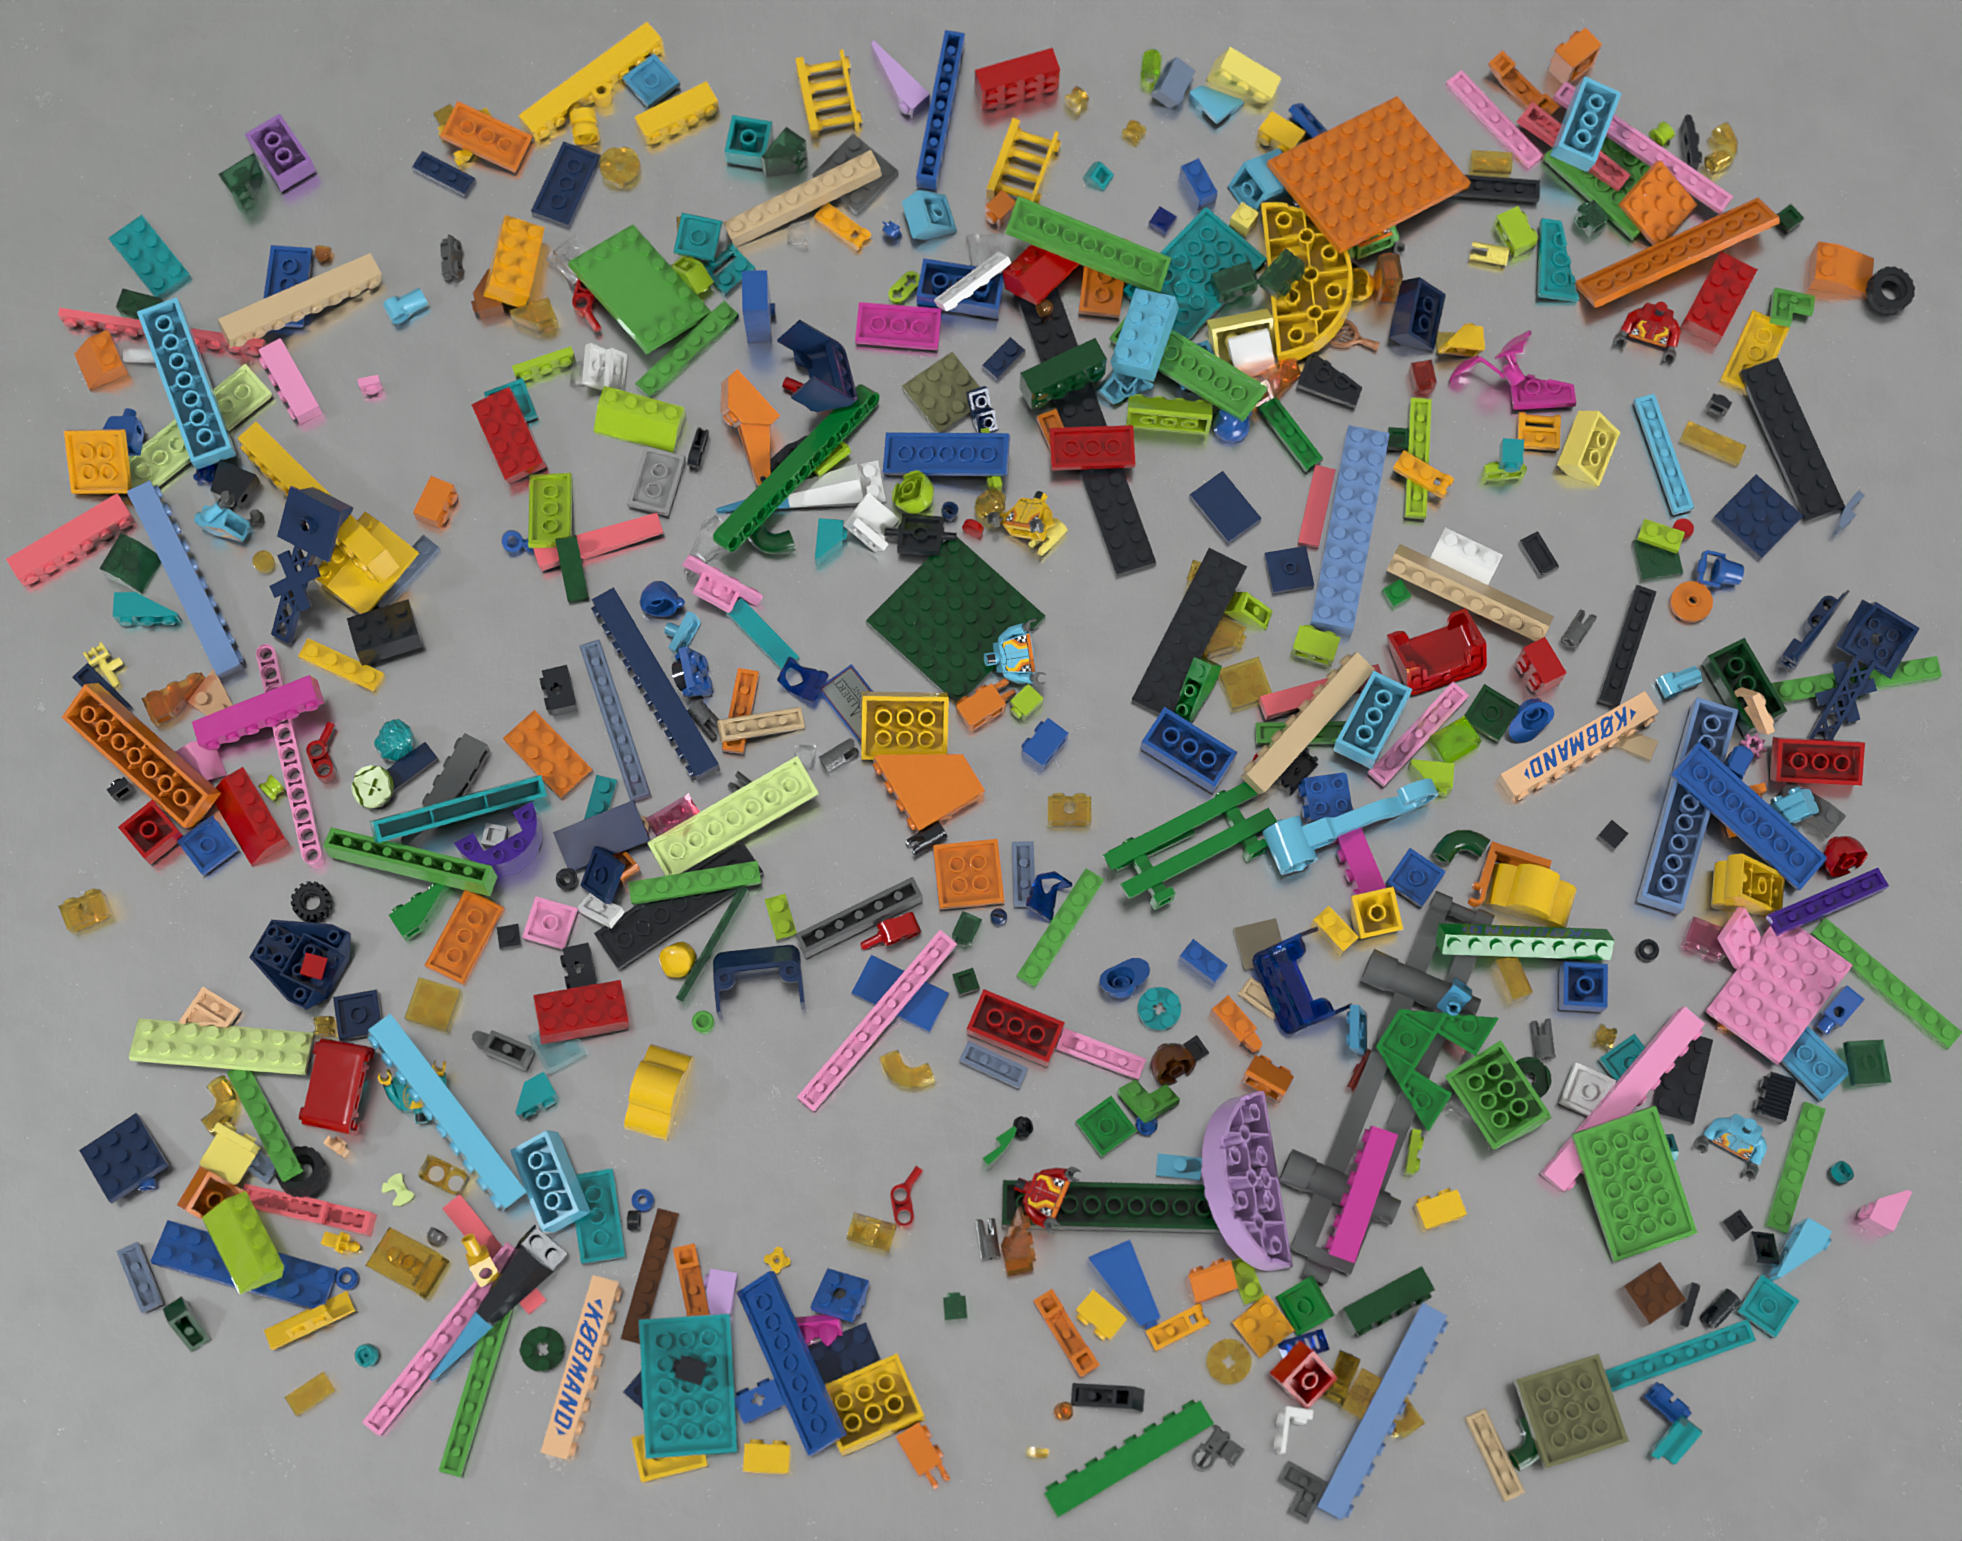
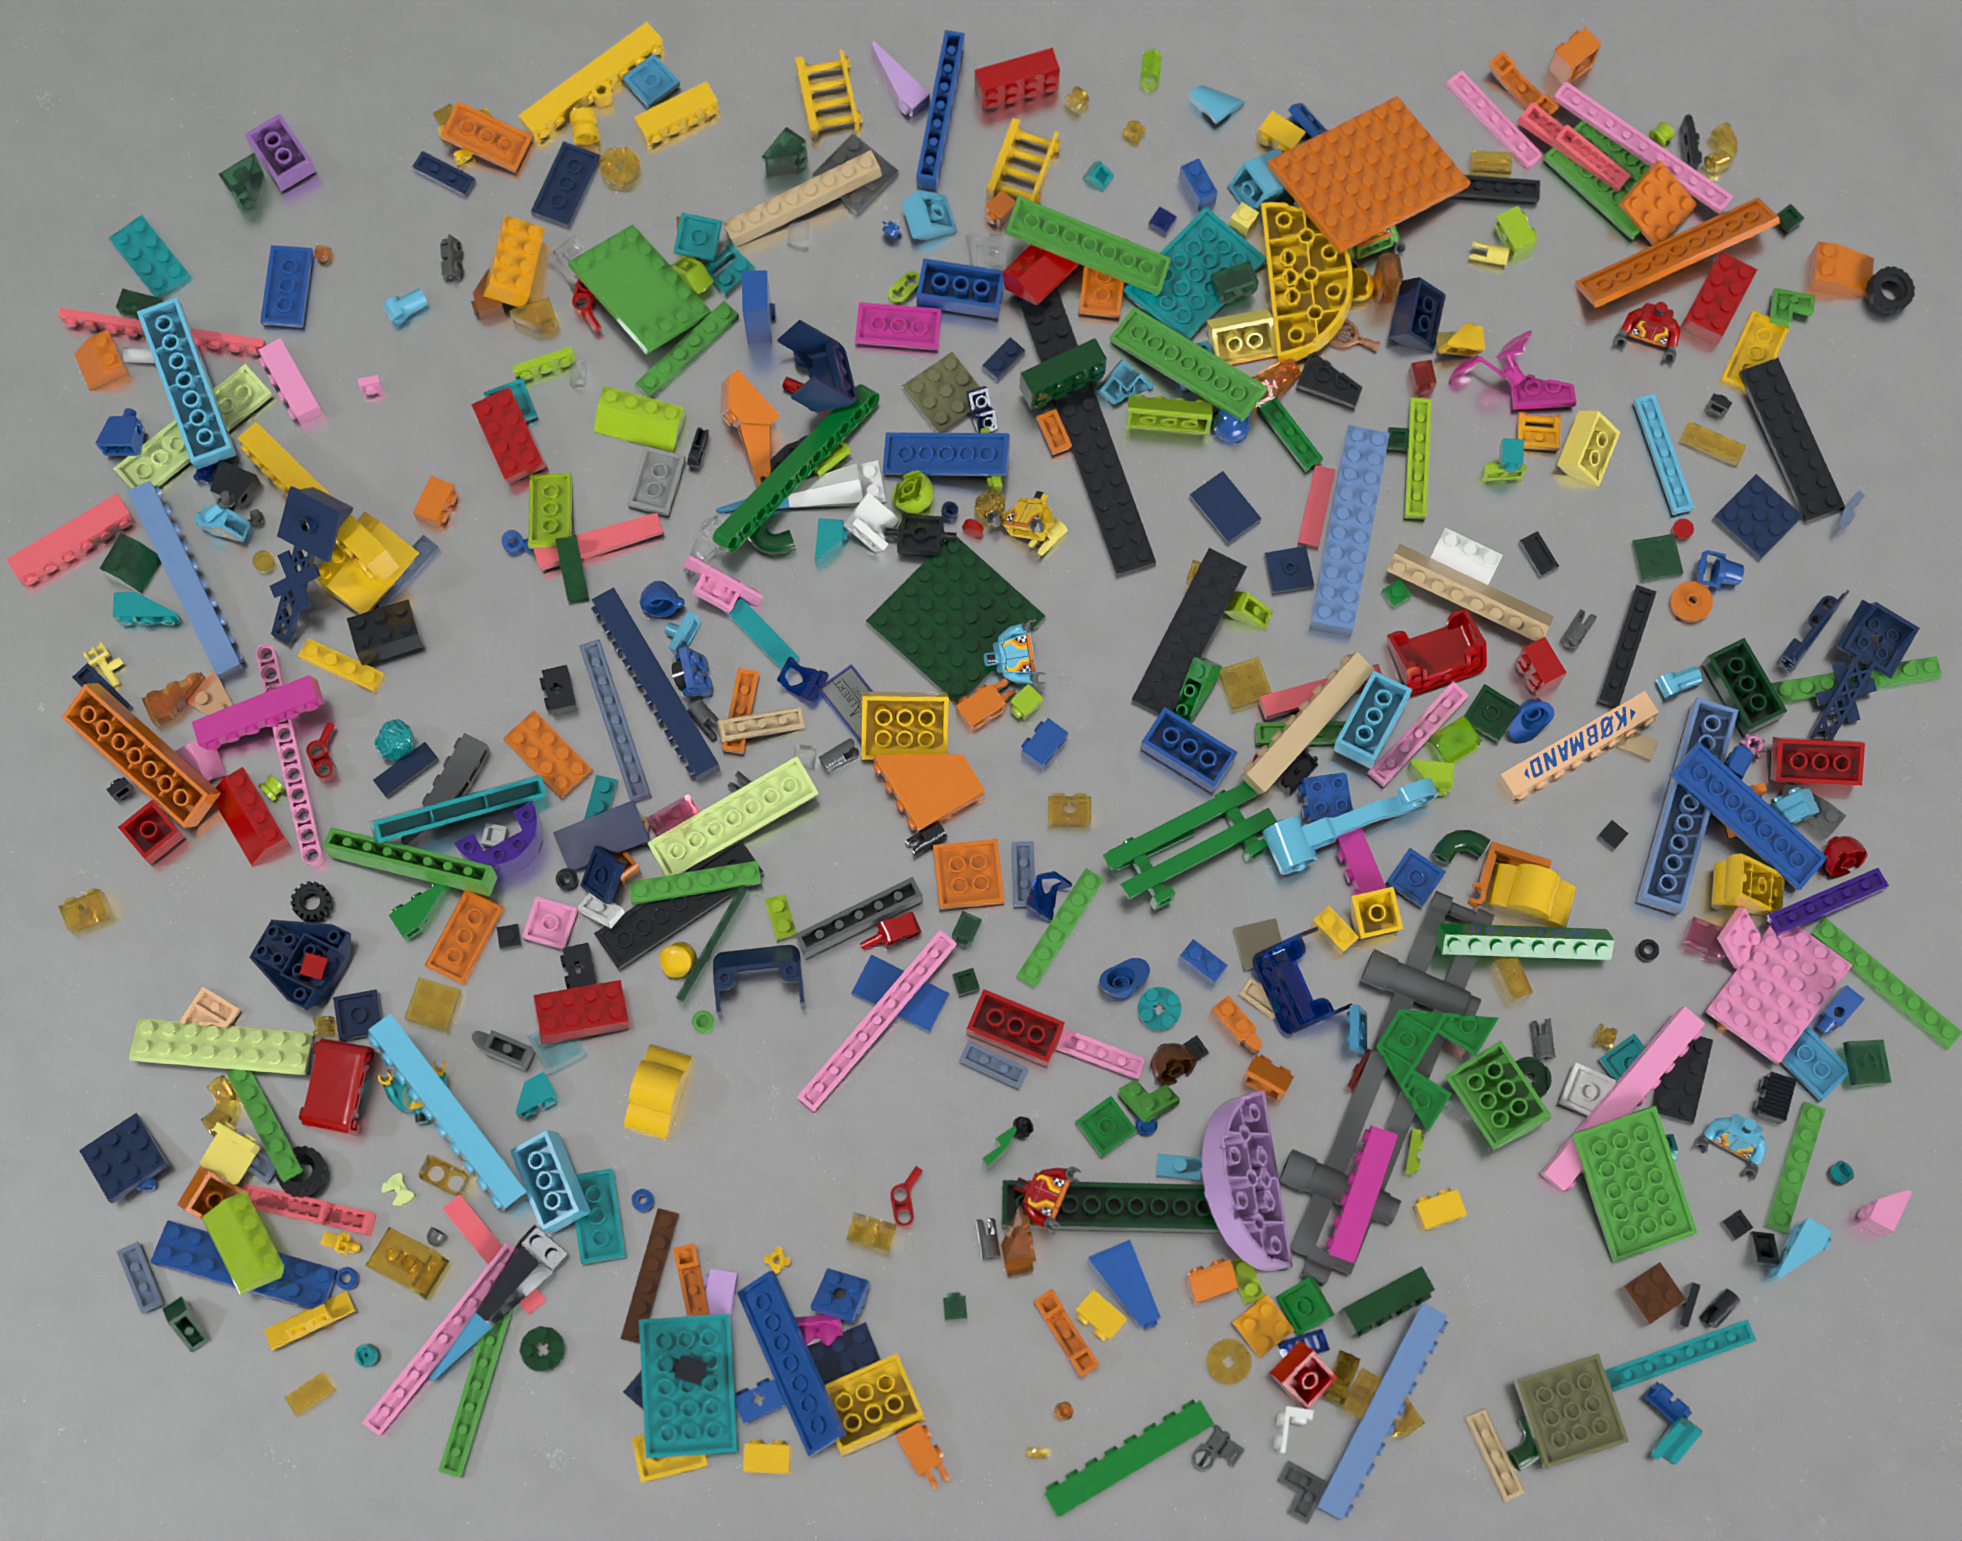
light orange plate [64,429,132,494] -> none
blue plate [177,815,239,876] -> none
tan brick [218,253,382,348] -> none
light nougat plate [323,1135,350,1158] -> none
tile [351,765,394,808] -> none
yellow bracket [461,1233,499,1287] -> none
light nougat brick [541,1275,623,1461] -> none
white slope [582,343,628,391] -> none
black axle [627,1210,641,1230] -> none
teal brick [724,115,774,169] -> none
light orange plate [814,203,871,251] -> none
clear yellow cylinder [879,1050,936,1089] -> none
white plate [934,252,1011,311] -> none
dark blue hinge [990,908,1007,927] -> none
clear orange hinge [1036,299,1053,317] -> none
red plate [1049,425,1136,470] -> none
black slope [1070,1383,1145,1412] -> none
medium azure brick [1110,288,1179,381] -> none
light orange plate [1145,1303,1211,1352] -> none
sand blue brick [1150,57,1195,108] -> none
clear yellow slope [1203,616,1247,659] -> none
light yellow wedge [1206,47,1282,104] -> none
white slope [1227,328,1276,377] -> none
clear green brick [1258,248,1305,299] -> none
lime brick [1291,625,1341,667] -> none
light orange plate [1392,450,1454,498] -> none
dark azure bracket [1437,977,1472,1016] -> none
teal wing [1537,218,1579,302] -> none
medium azure brick [1550,76,1622,172] -> none
blue brick [1559,962,1608,1012] -> none
clear green brick [1574,200,1609,237] -> none
lime plate [1637,518,1685,554] -> none
light nougat wing [1734,687,1775,735] -> none
teal plate [1736,1275,1800,1338] -> none

